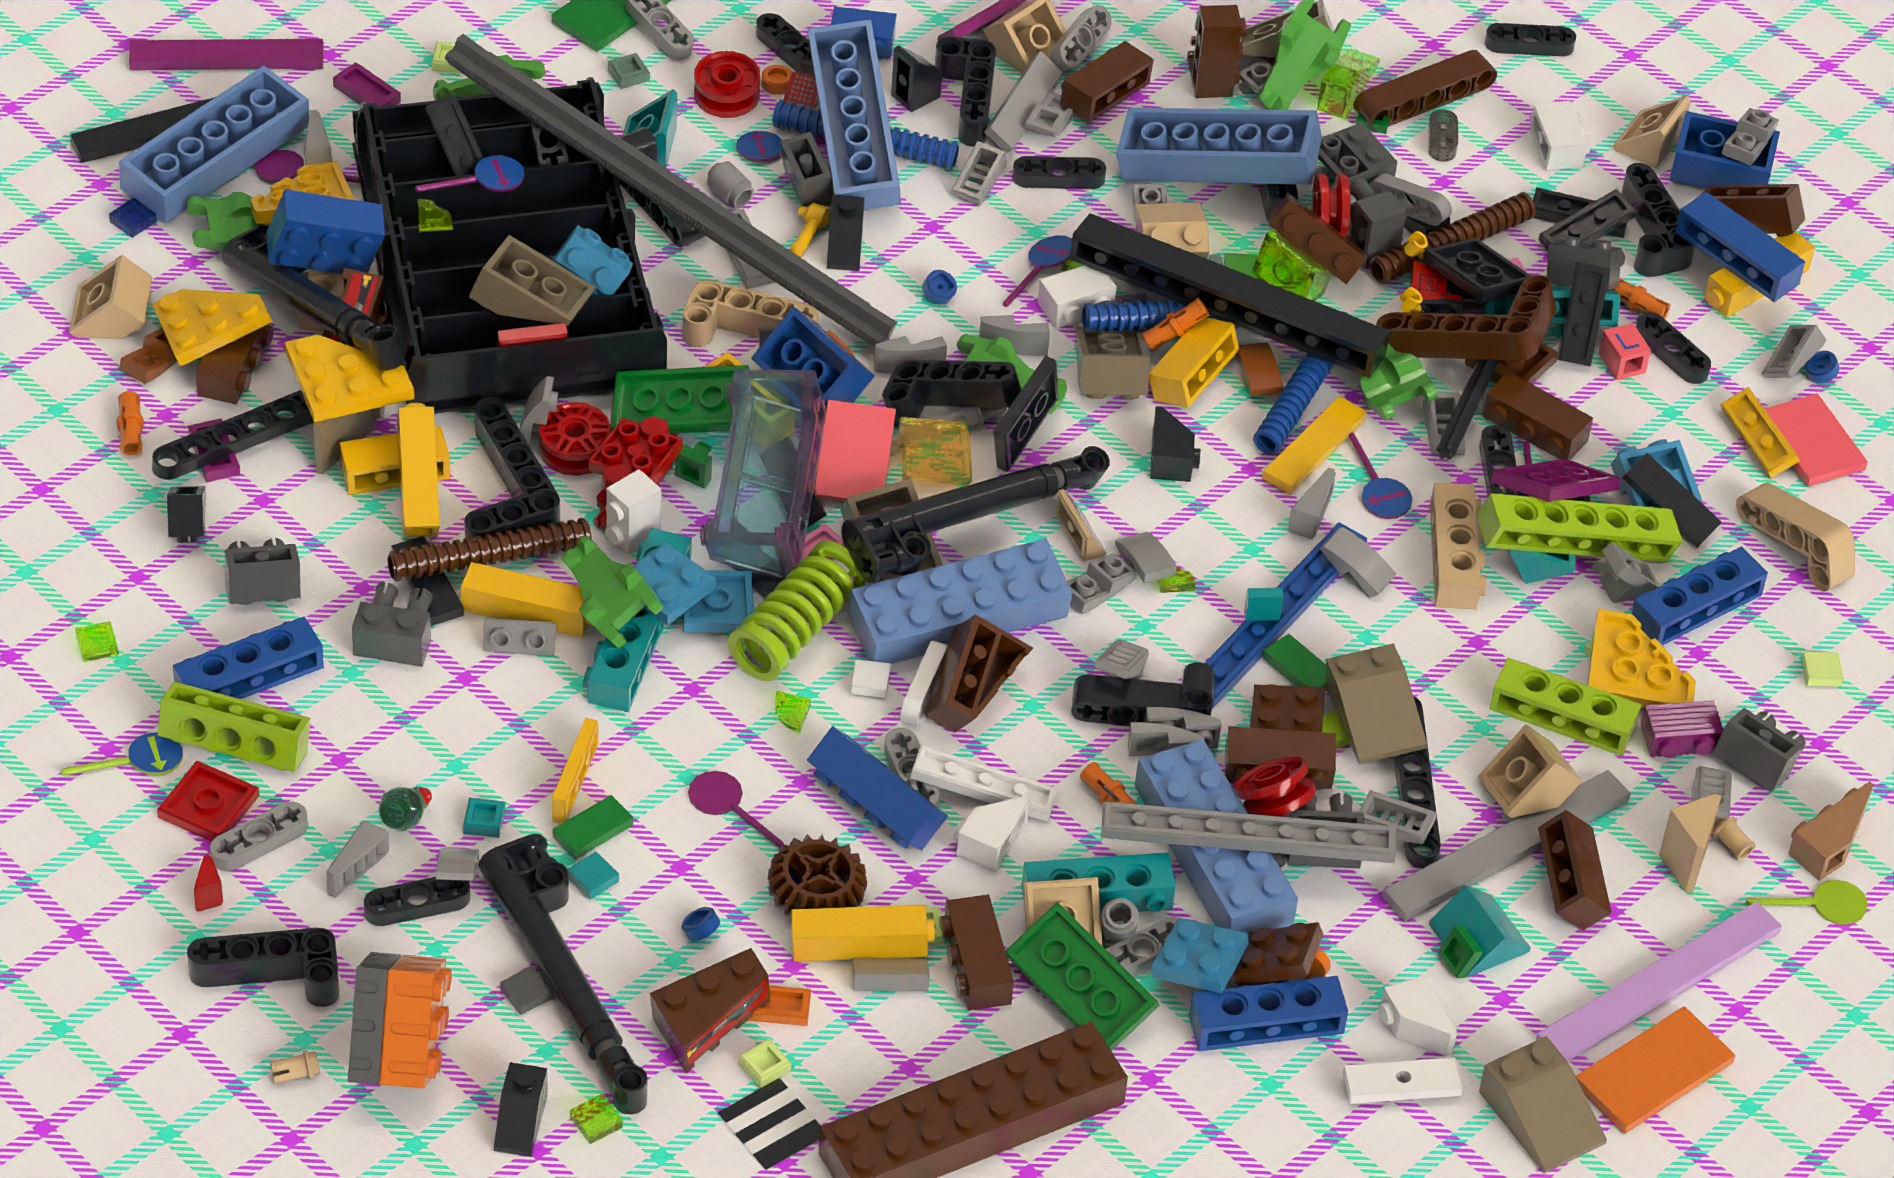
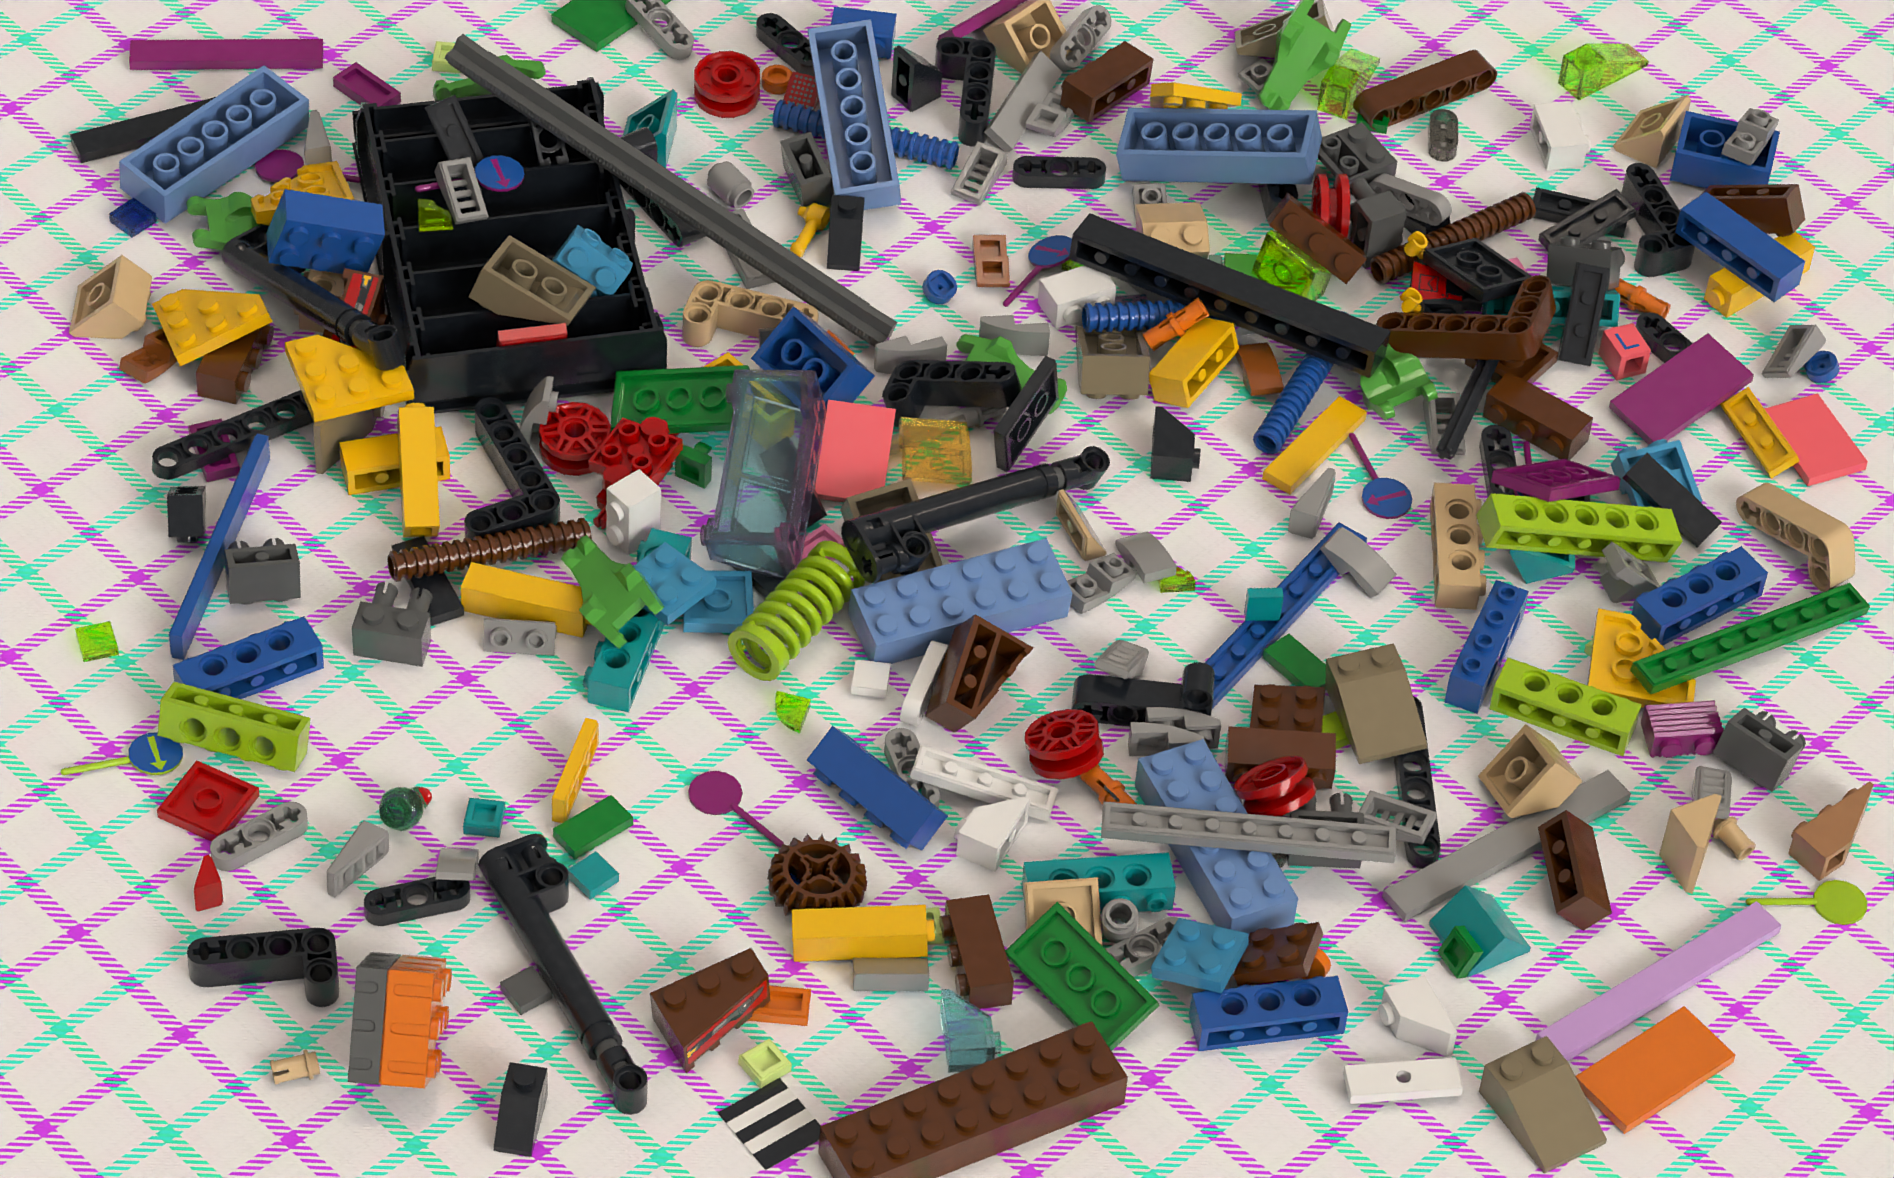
orange pin [116,391,144,456] -> none
clear neon green tile [570,1093,623,1144] -> none
sand green tile [608,53,650,89] -> none
blue tile [681,907,720,941] -> none
blue piece [736,131,826,161] -> none
reddish brown wedge [1187,5,1246,98] -> none
black beam [1485,23,1576,56] -> none
yellowish green tile [1802,652,1844,687] -> none
none -> blue tile [169,434,270,660]
none -> light grey slope [434,157,488,224]
none -> clear light blue slope [940,989,1001,1073]
none -> slope [972,235,1010,287]
none -> red wheel [1025,709,1104,780]
none -> yellow plate [1150,82,1242,109]
none -> blue brick [1444,580,1529,714]
none -> clear neon green slope [1558,43,1649,101]
none -> magenta tile [1609,333,1754,445]
none -> green tile [1630,582,1870,695]

